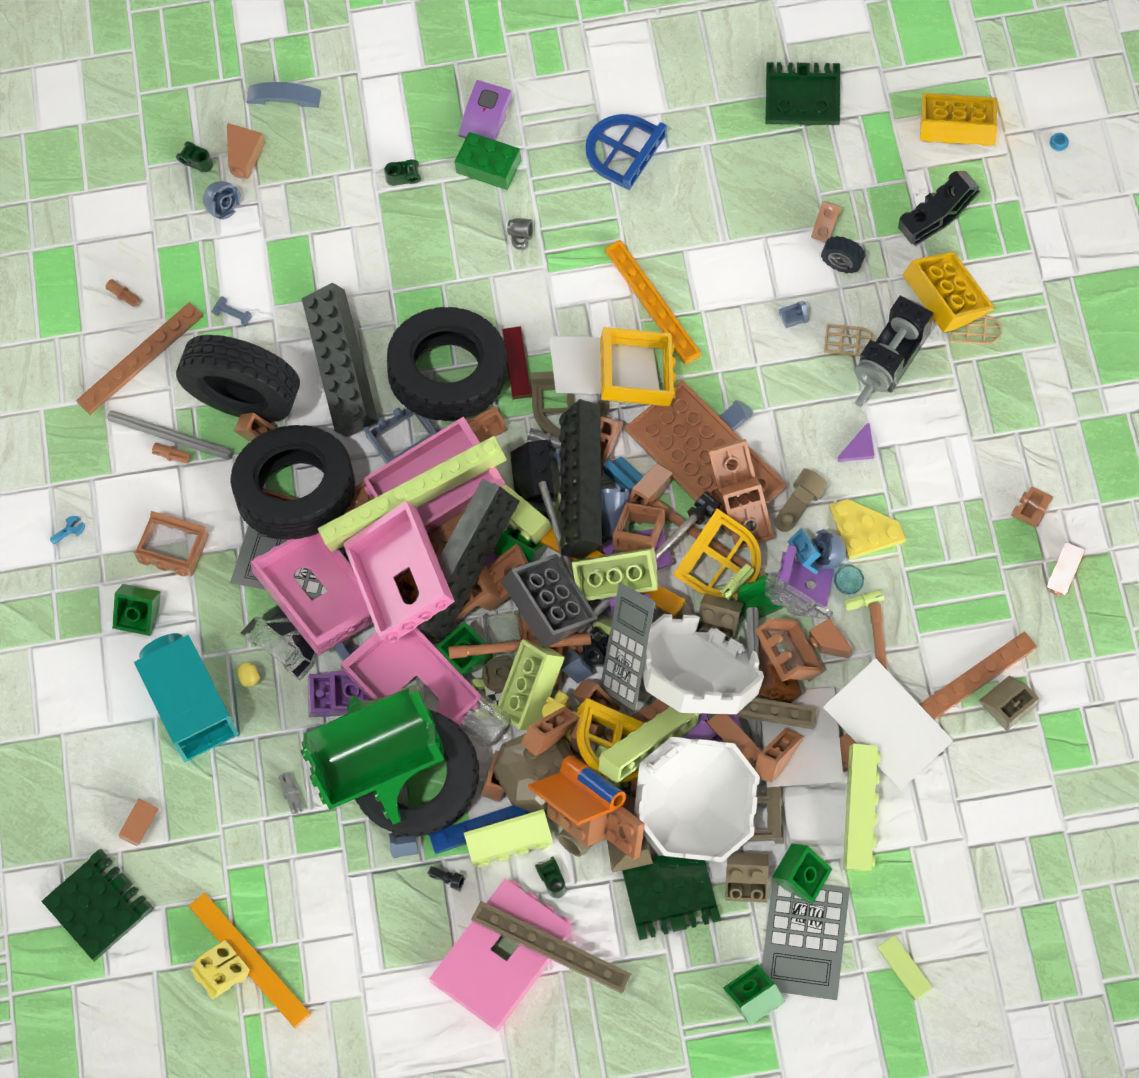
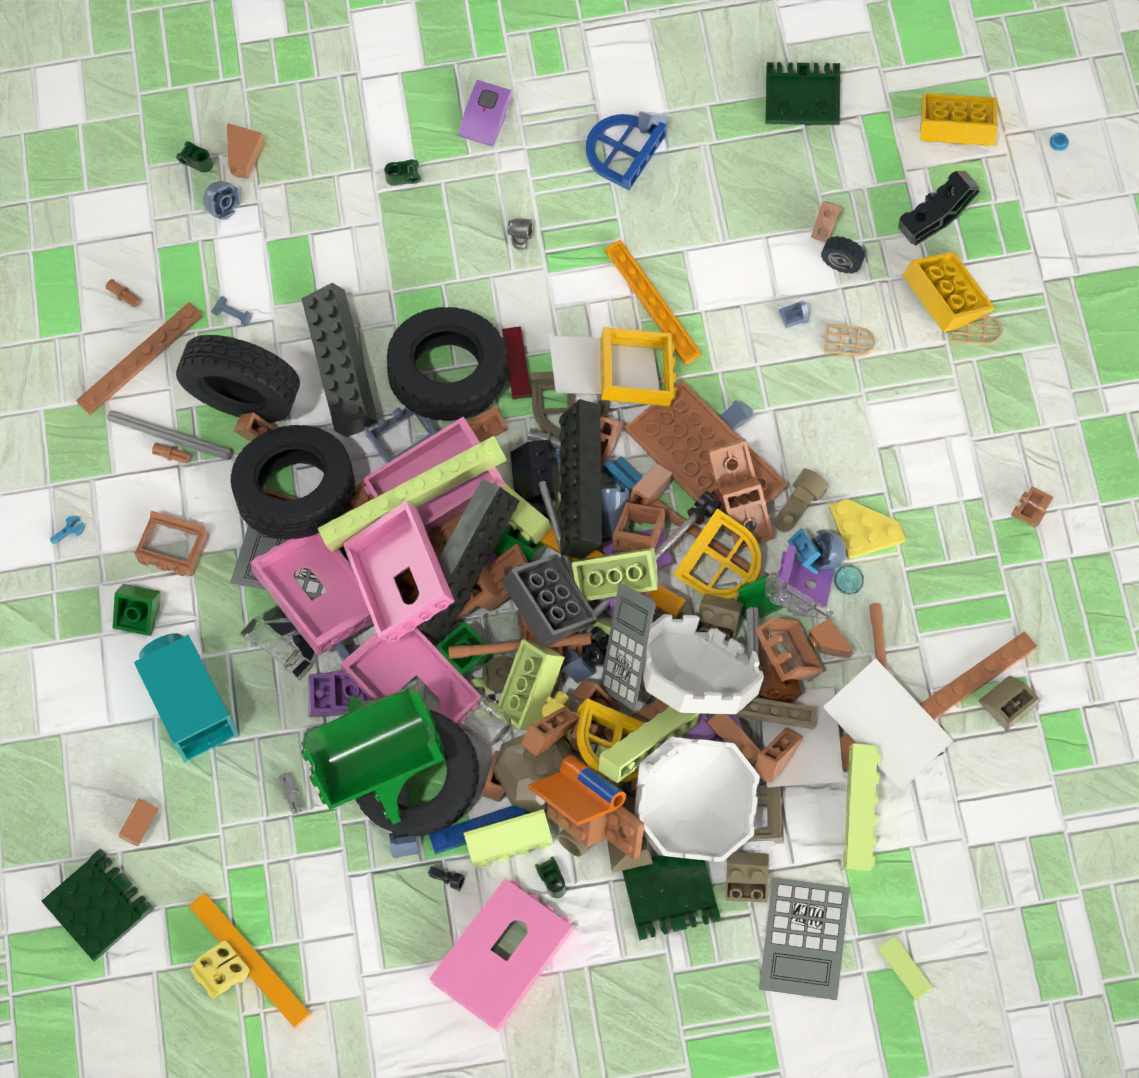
light yellow piece [236,662,260,687] -> none
sand blue slope [246,82,321,108] -> none
green brick [454,132,521,190] -> none
dark tan plate [471,901,632,994] -> none
yellowish green axle [719,564,754,600] -> none
green slope [723,964,785,1026] -> none
green slope [772,843,832,904] -> none
medium lavender tile [838,423,874,462] -> none
yellowish green axle [844,589,884,611] -> none
black piece [854,295,934,407] -> none
slope [1047,542,1086,597] -> none
none -> sand blue tile [638,111,669,133]

